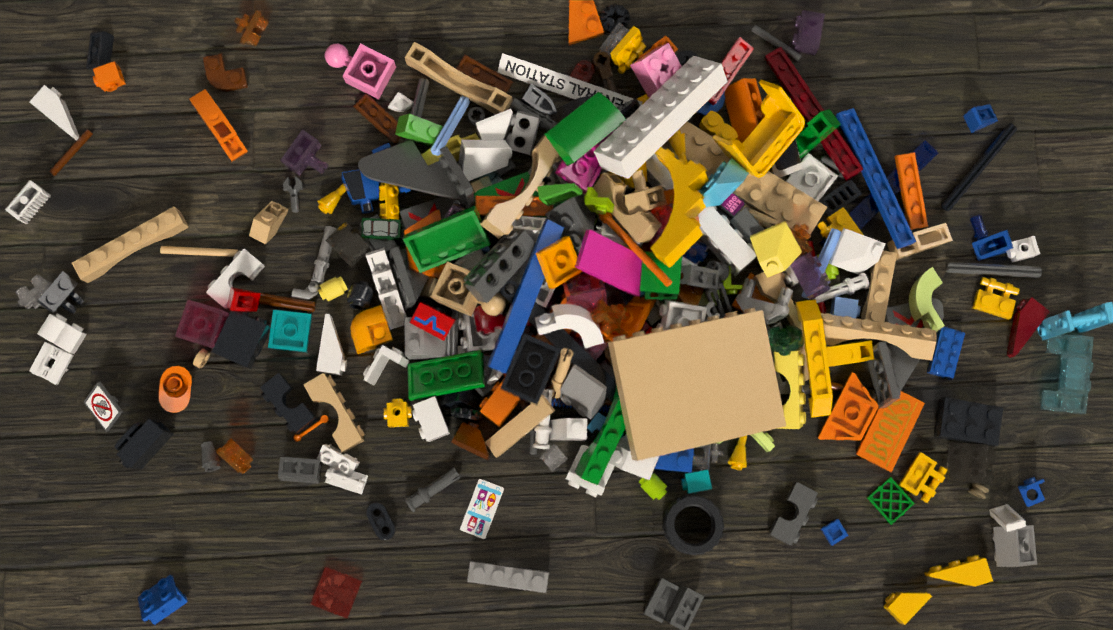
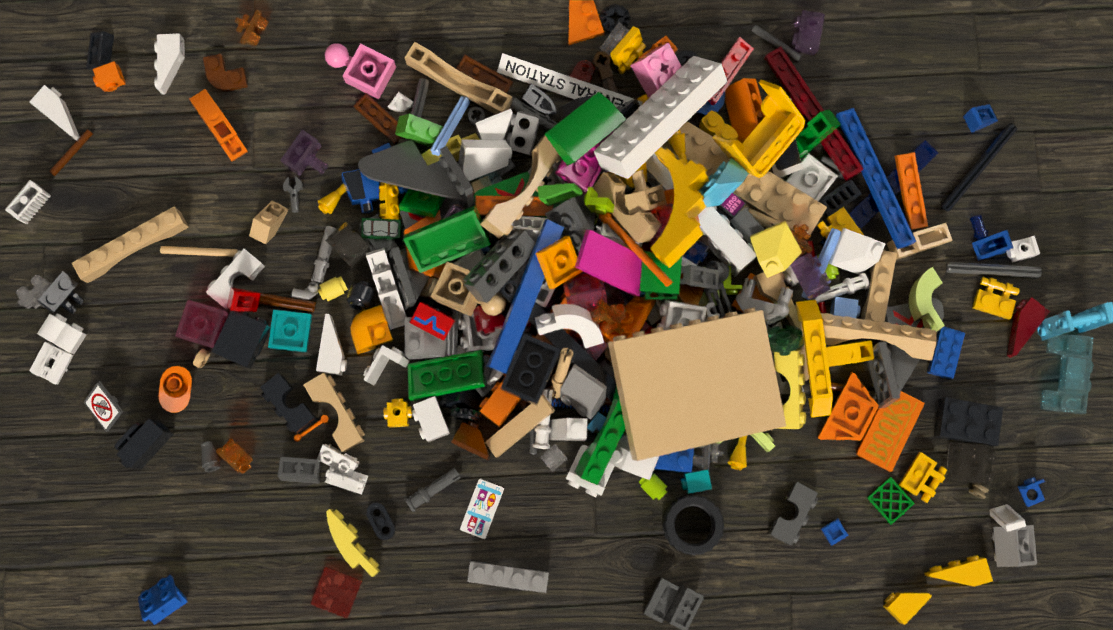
none -> white slope [154,34,185,95]
none -> light yellow slope [326,509,380,577]
none -> green tile [399,189,446,218]

